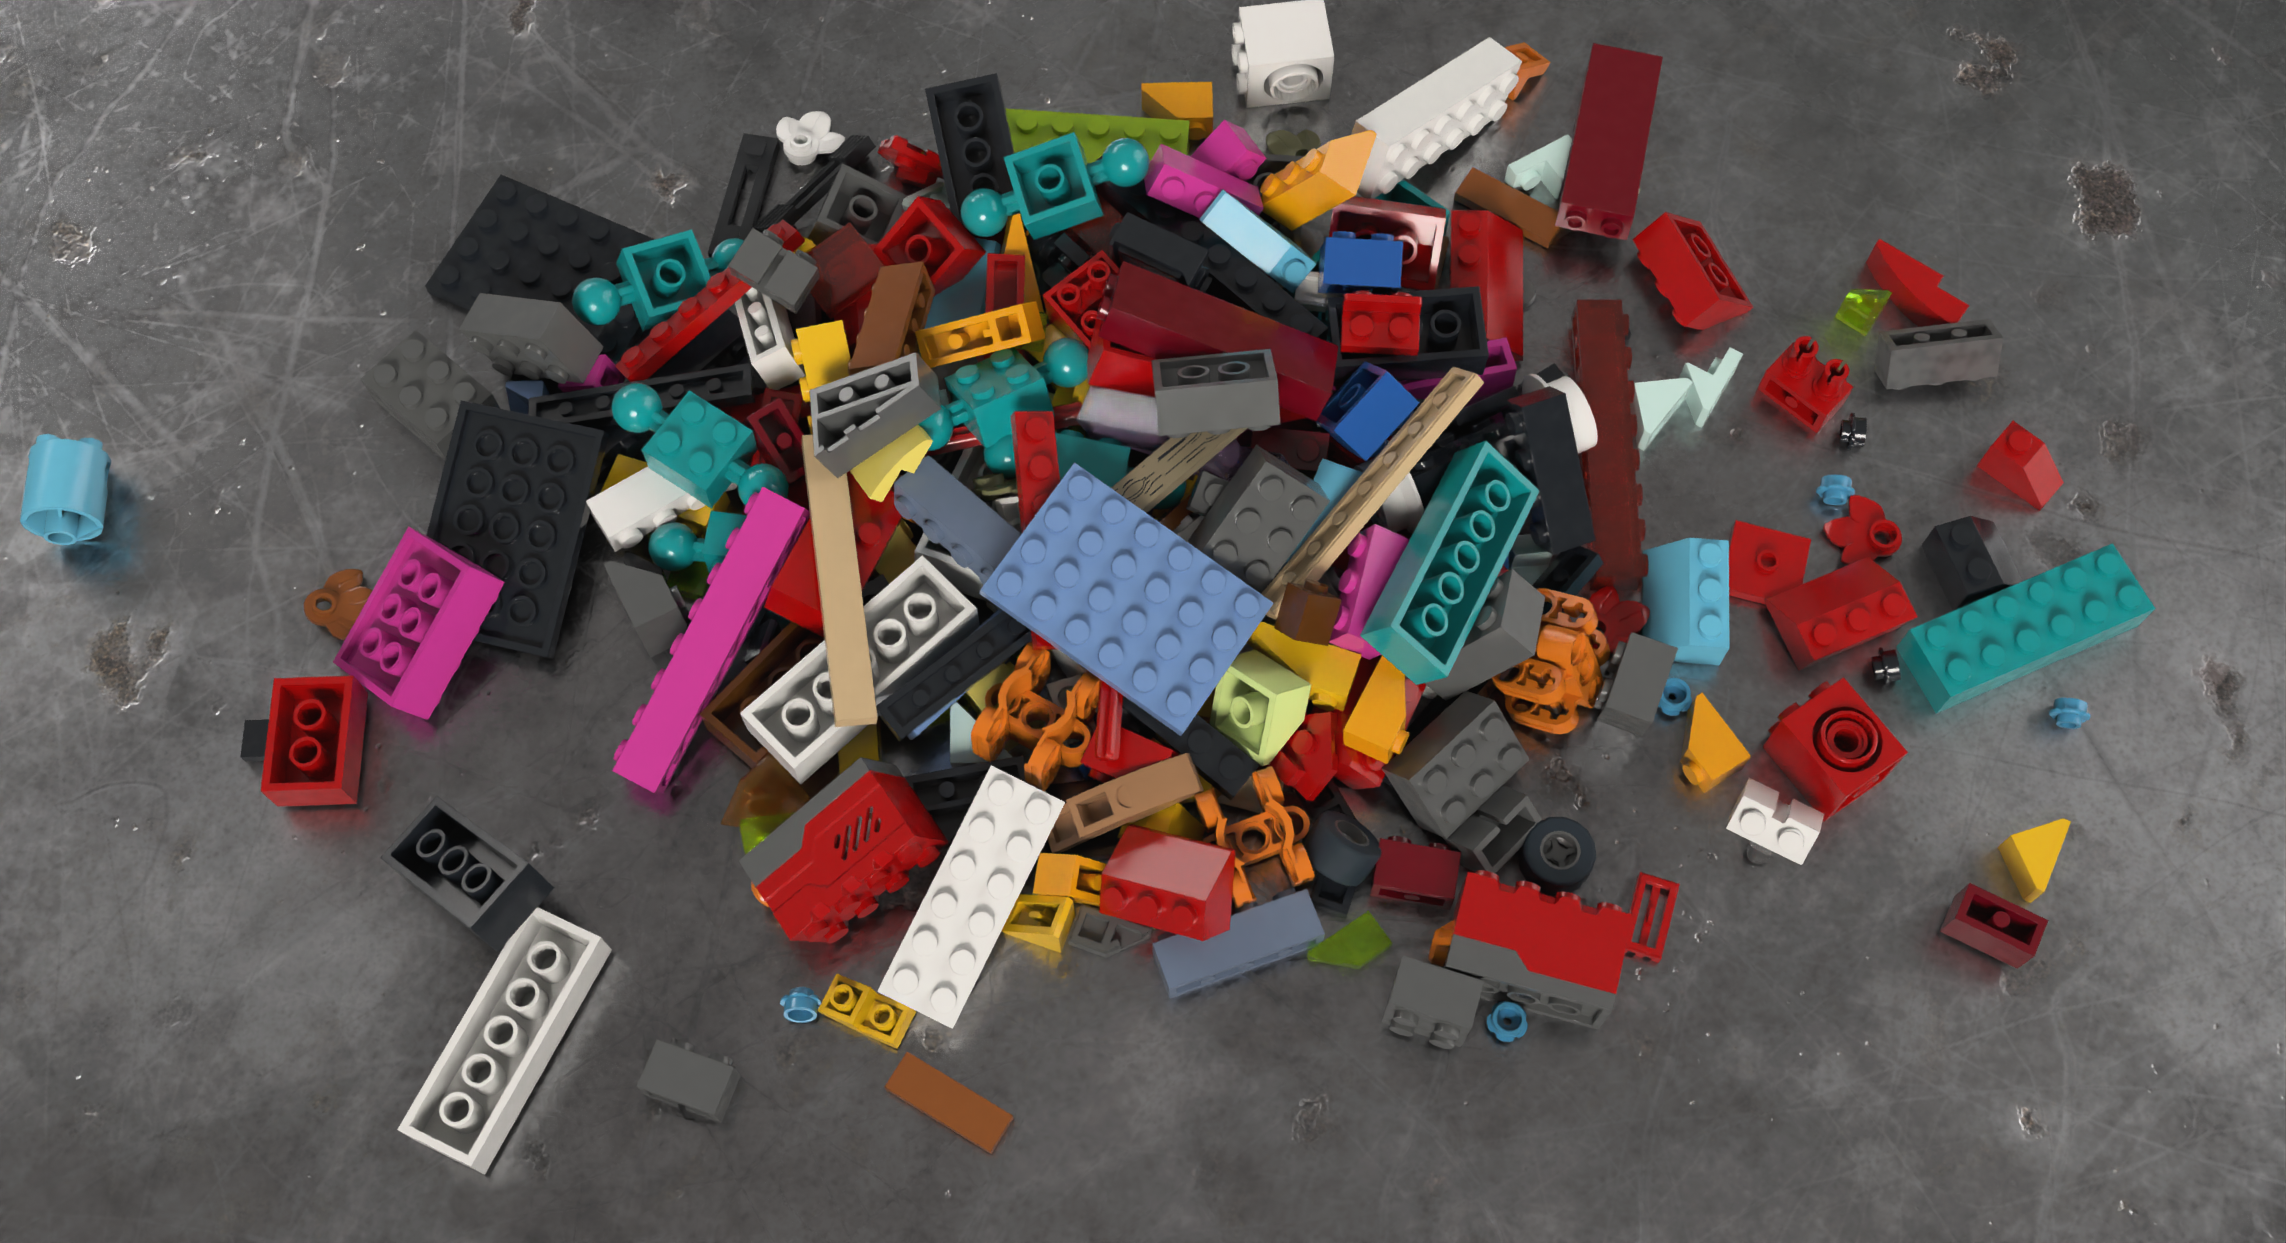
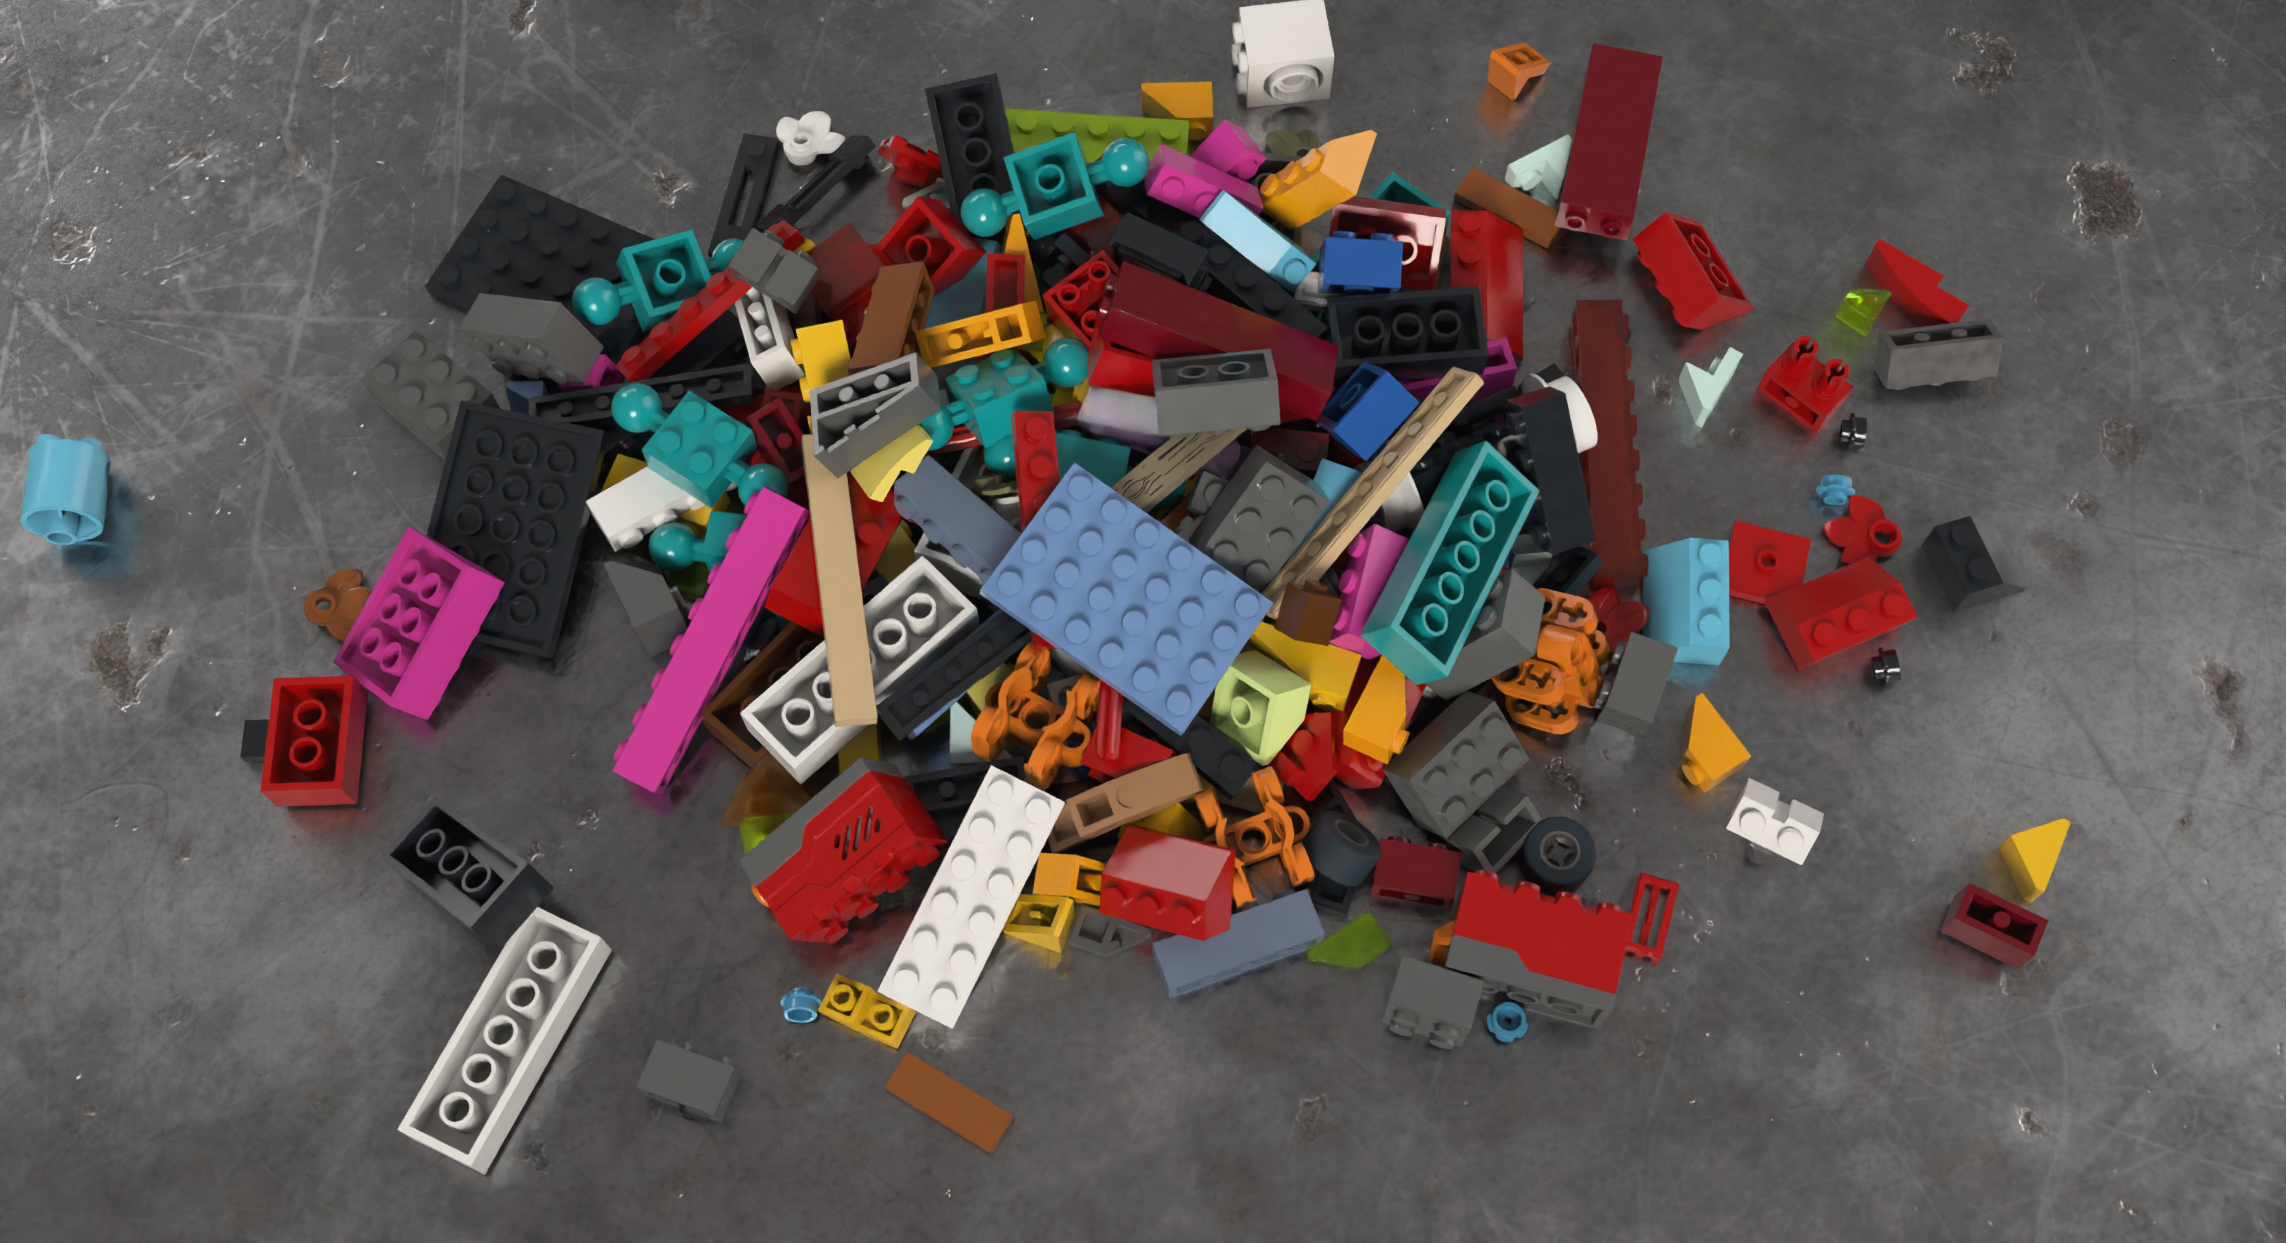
dark grey brick [808,163,907,257] -> none
red bracket [1340,290,1422,356] -> none
white brick [1351,37,1522,199] -> none
light aqua slope [1628,378,1693,451] -> none
dark azure plate [1658,678,1692,716] -> none
red brick [1763,677,1908,822] -> none
teal brick [1896,543,2156,714] -> none
red slope [1977,421,2064,511] -> none
dark azure plate [2049,698,2091,729] -> none

